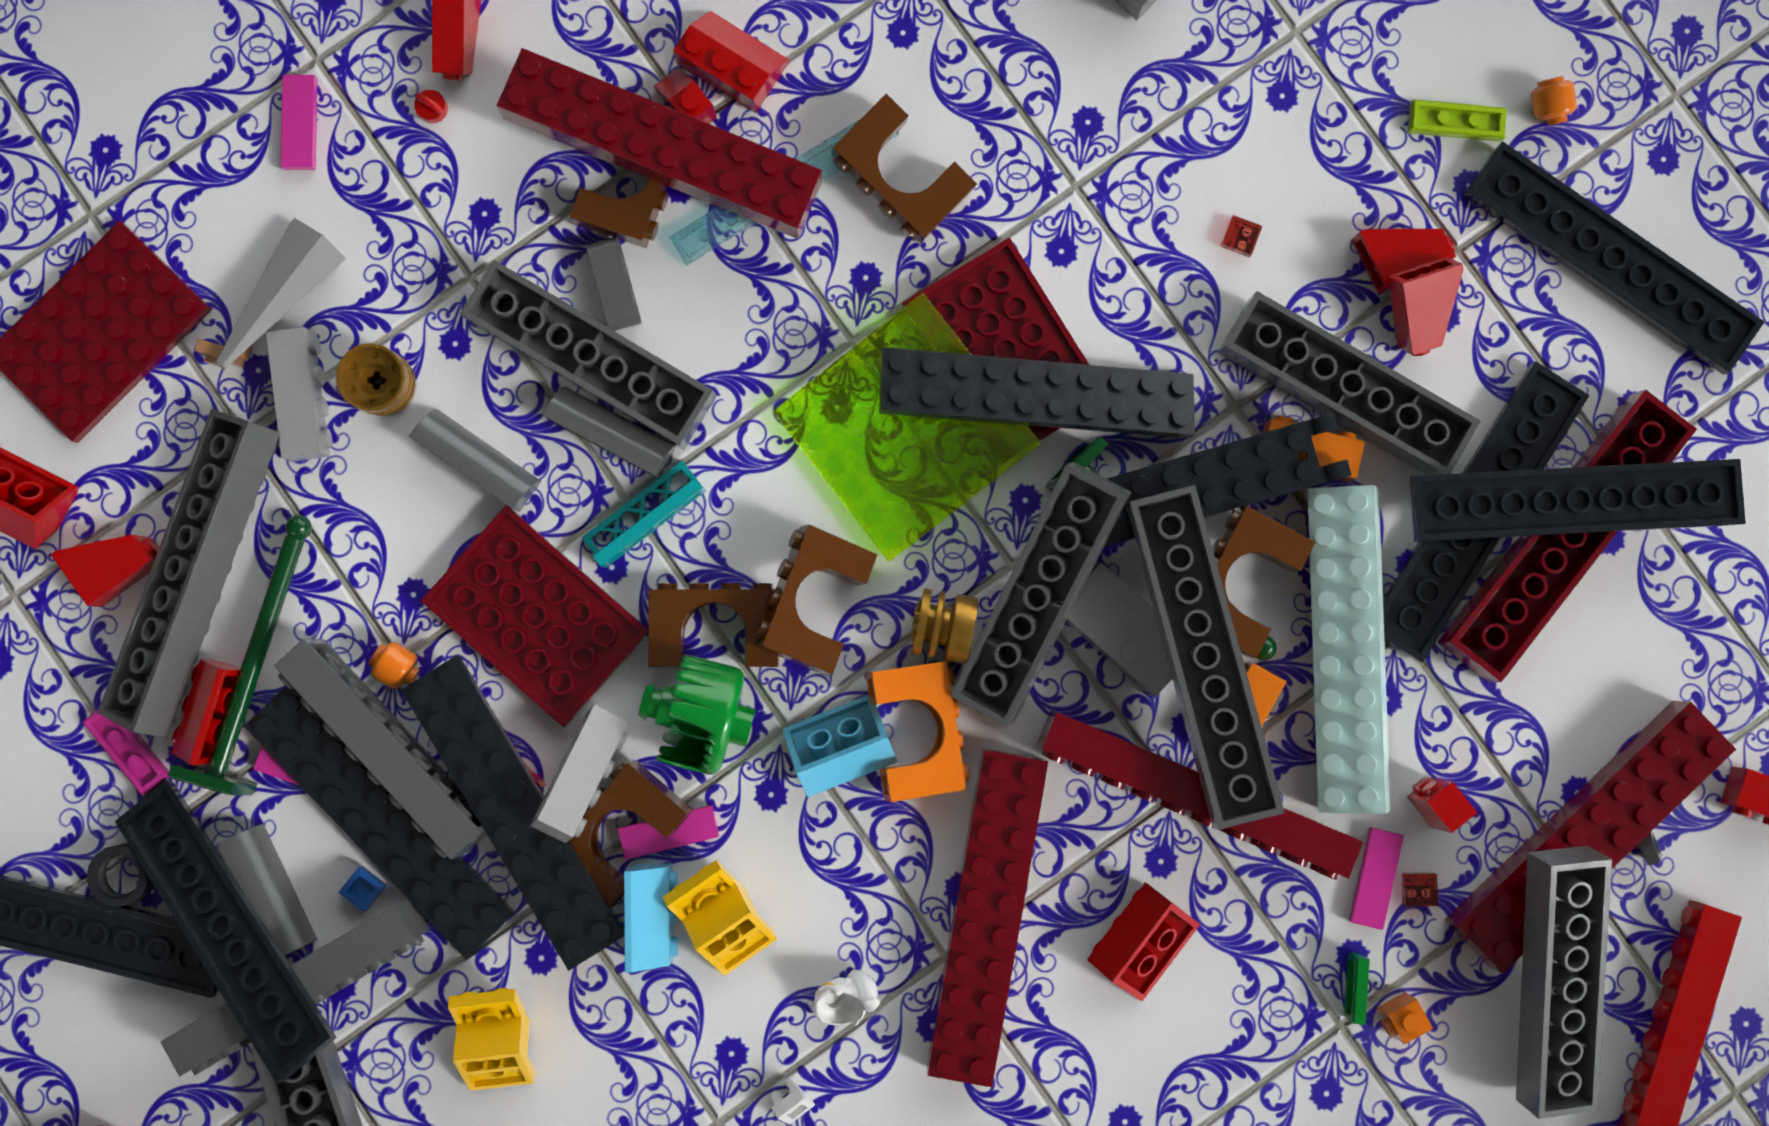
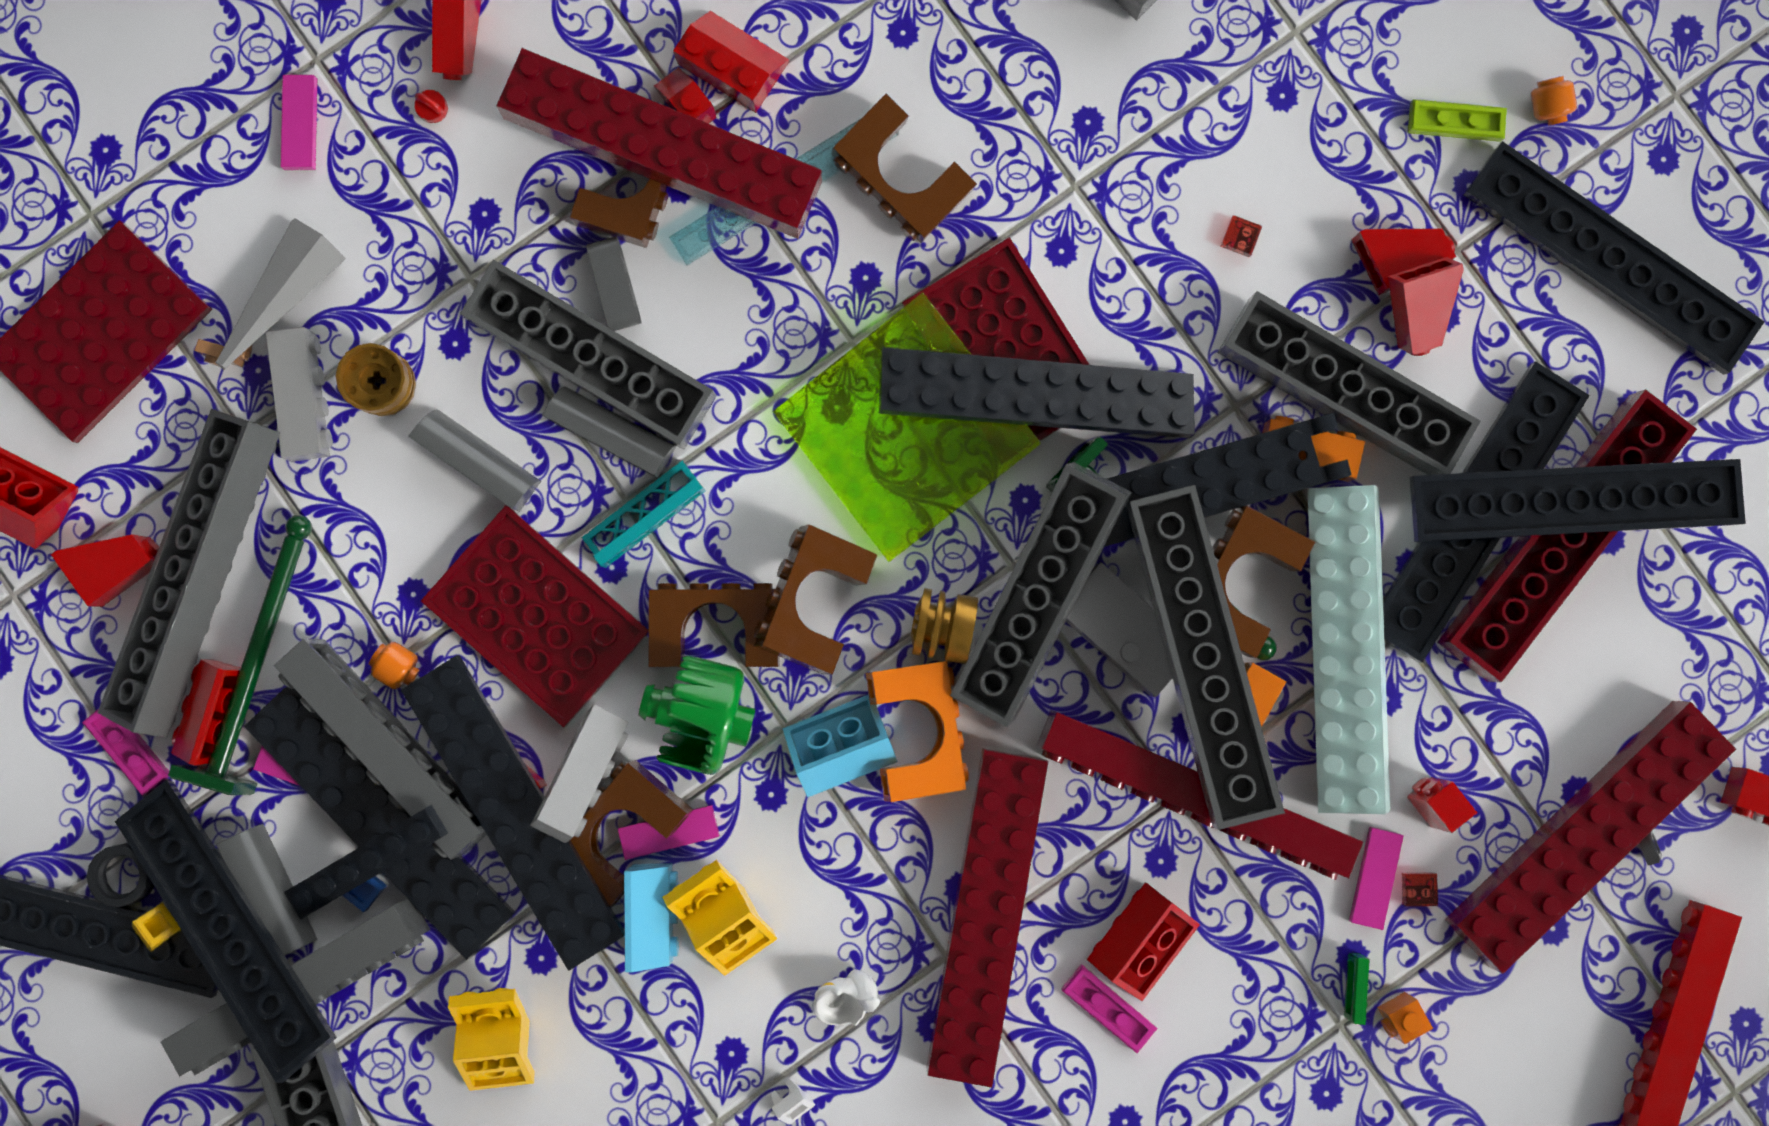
dark grey brick [1516,846,1612,1119] -> none
none -> yellow slope [132,902,181,952]
none -> black plate [284,804,448,919]
none -> dark pink tile [1061,964,1158,1053]

